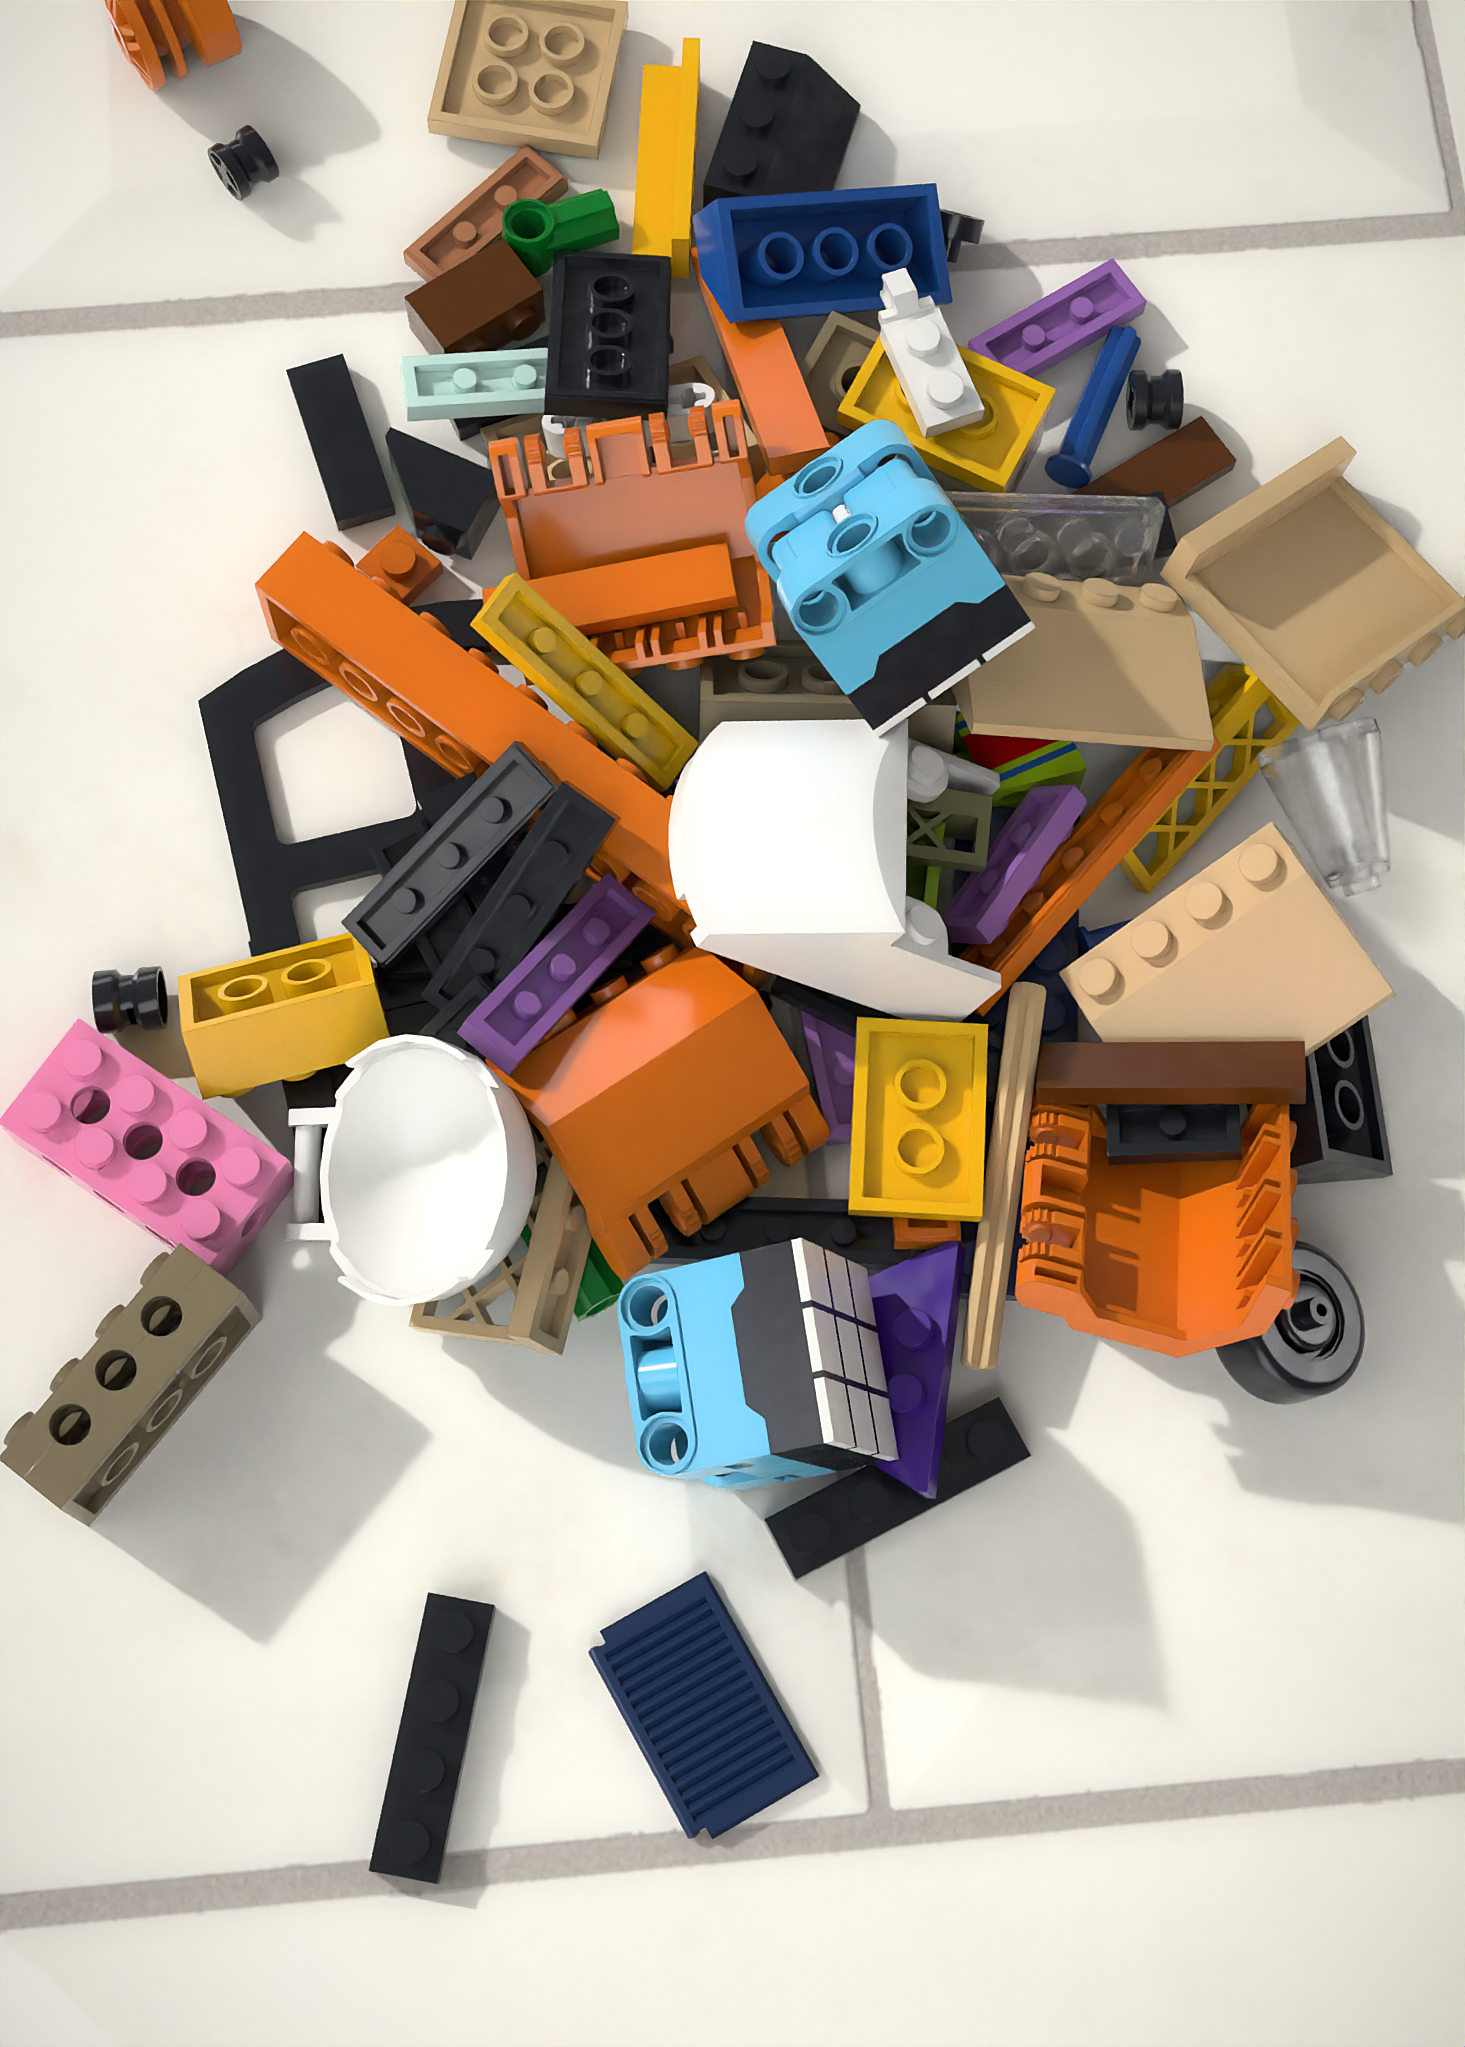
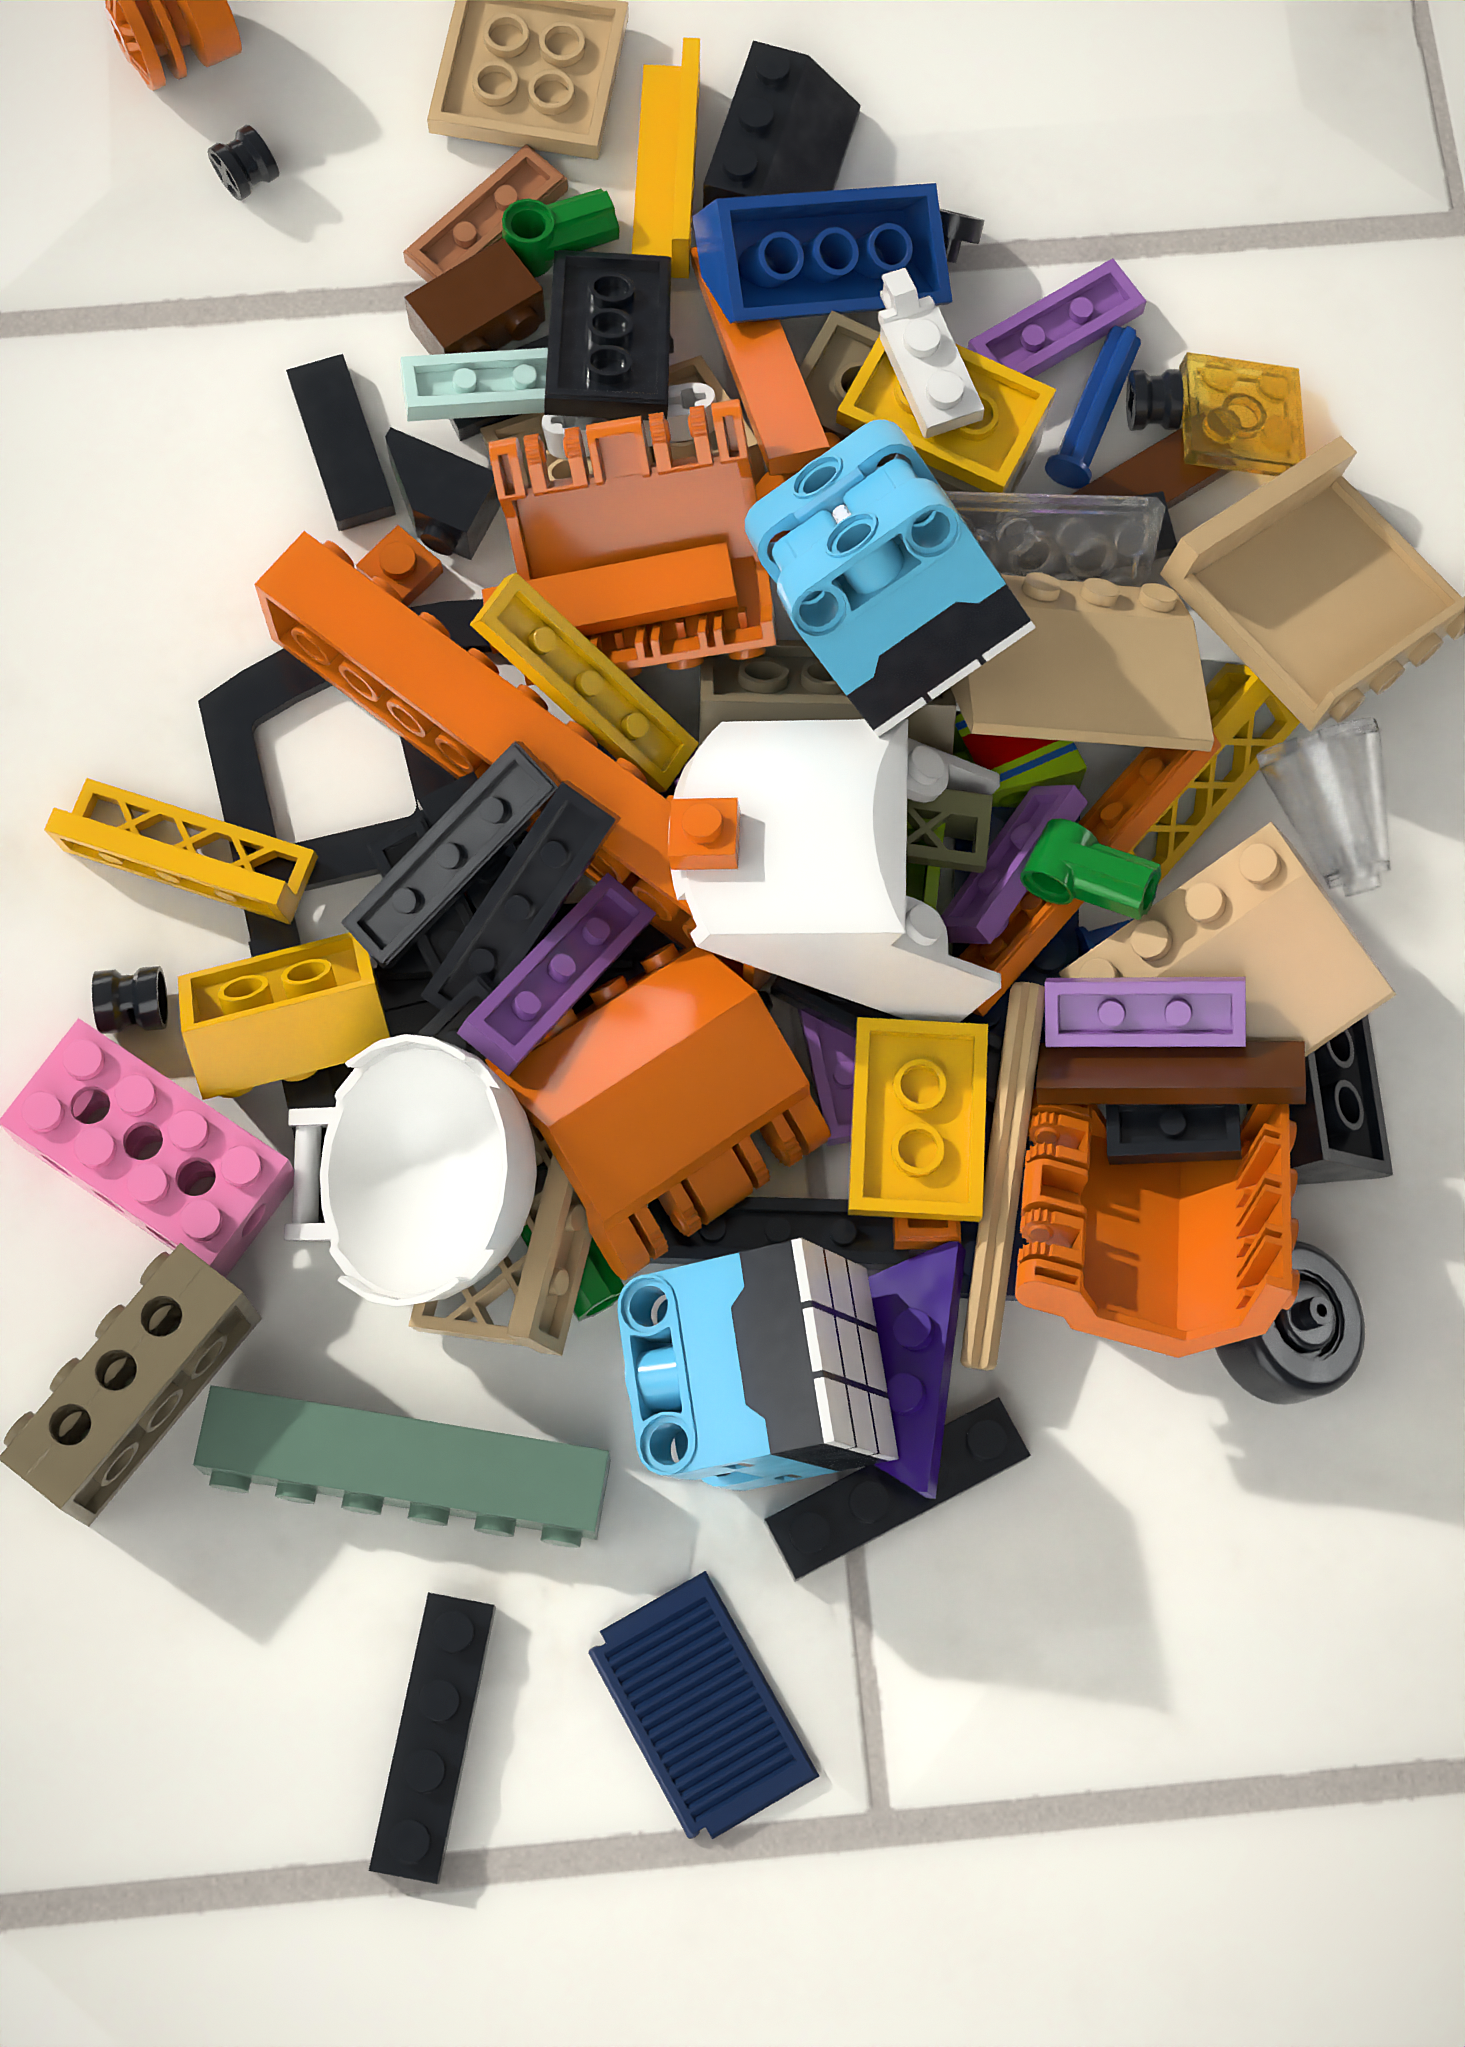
none -> yellow fence [44,778,318,924]
none -> sand green brick [193,1385,611,1548]
none -> orange plate [668,798,740,870]
none -> green piece [1020,818,1161,920]
none -> medium lavender plate [1045,977,1246,1047]
none -> clear yellow plate [1179,352,1306,476]

